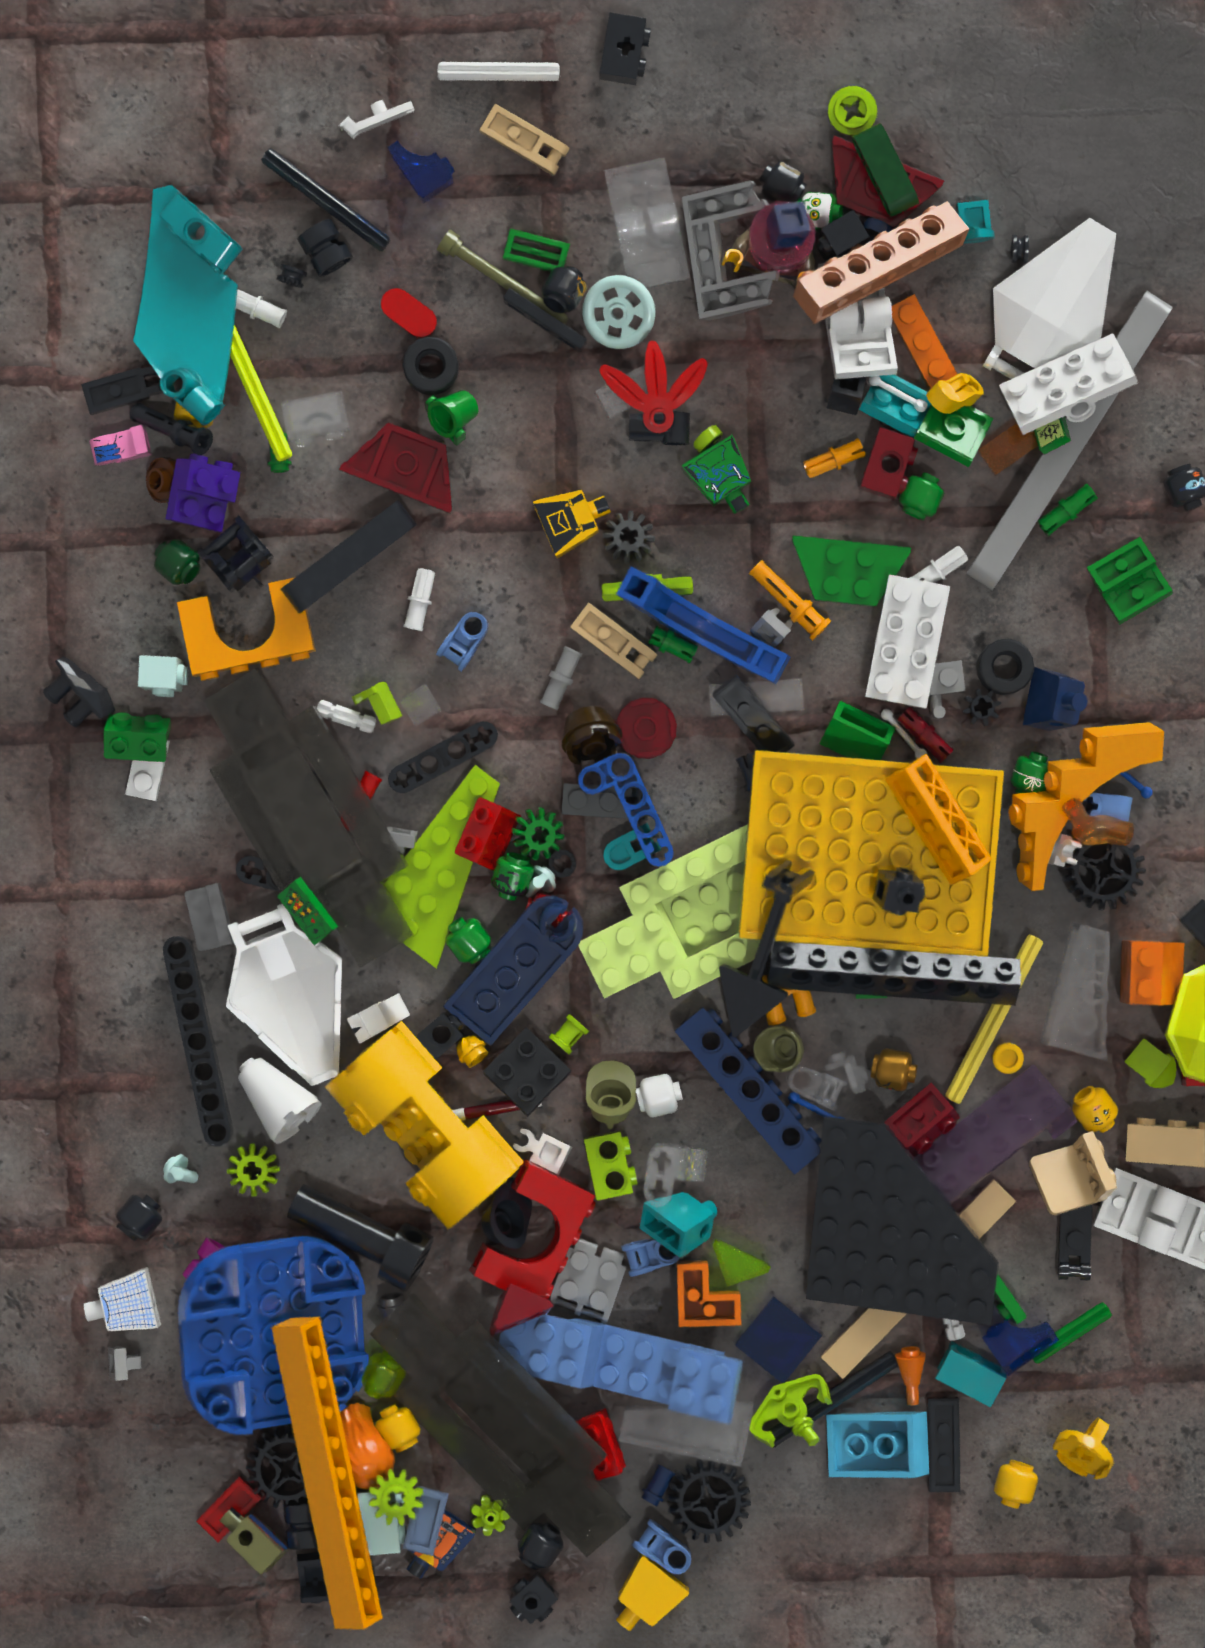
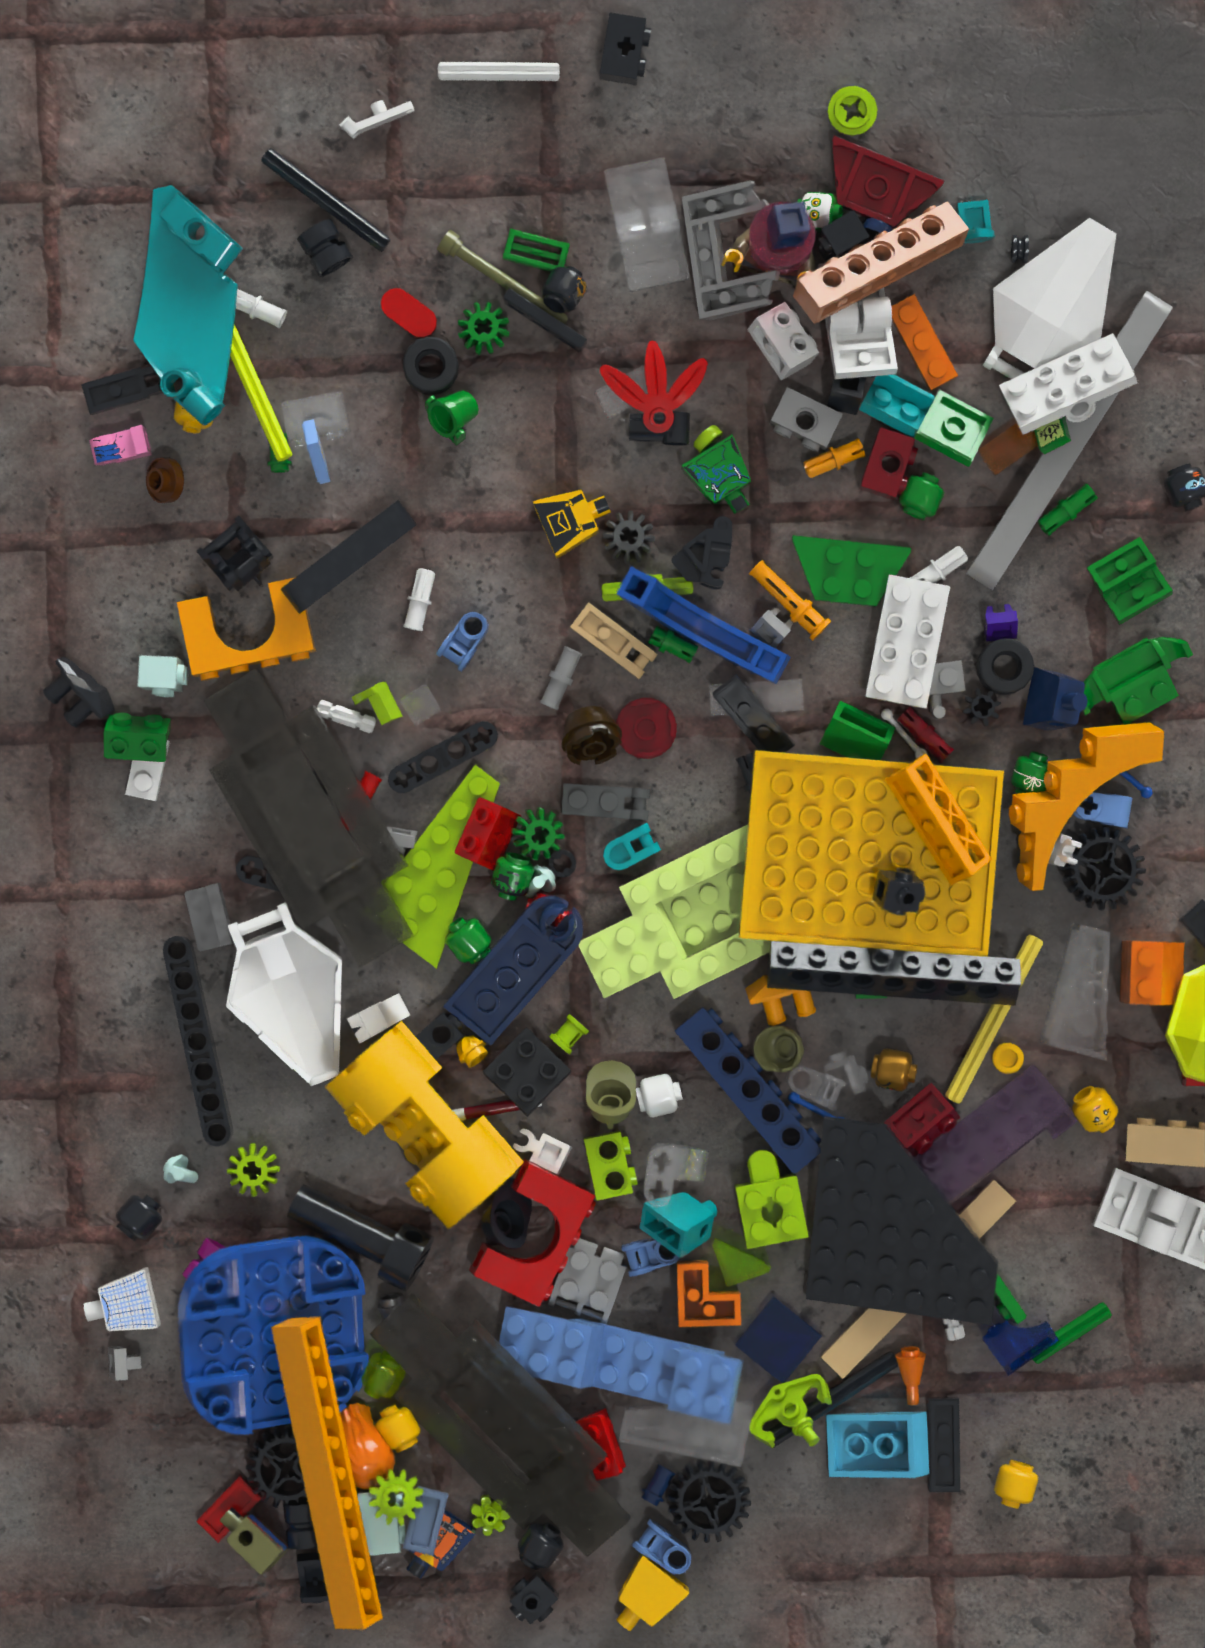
black pin [130,403,213,455] -> none
dark green head [154,539,201,585] -> none
dark purple plate [165,454,241,532] -> none
white cone [238,1058,321,1144] -> none
black bush [276,264,307,288] -> none
green tile [277,877,338,946] -> none
dark red wing [339,423,452,514] -> none
clear blue arch [387,140,455,204] -> none
tan plate [480,103,570,175] -> none
dark red slope [489,1284,554,1336] -> none
blue beam [578,753,673,867] -> none
light aqua plate [582,275,655,349] -> none
black piece [719,860,815,1037] -> none
black head [759,161,807,205] -> none
dark green beam [852,123,919,217] -> none
white hinge [869,376,928,412] -> none
yellow piece [926,373,984,414] -> none
teal hinge [935,1341,1007,1408] -> none
tan bracket [1029,1131,1117,1215] -> none
yellow tile [1053,1417,1114,1479] -> none
black plate [1058,1204,1092,1281] -> none
clear orange arm [1062,798,1134,846] -> none
lime tile [1124,1039,1177,1088] -> none
none -> light blue tile [302,419,330,484]
none -> green gear [458,302,510,355]
none -> black piece [671,516,732,590]
none -> lime brick [734,1150,809,1249]
none -> white brick [747,302,819,380]
none -> light grey brick [770,387,843,452]
none -> dark purple tile [985,604,1018,642]
none -> green plate [1083,637,1193,725]

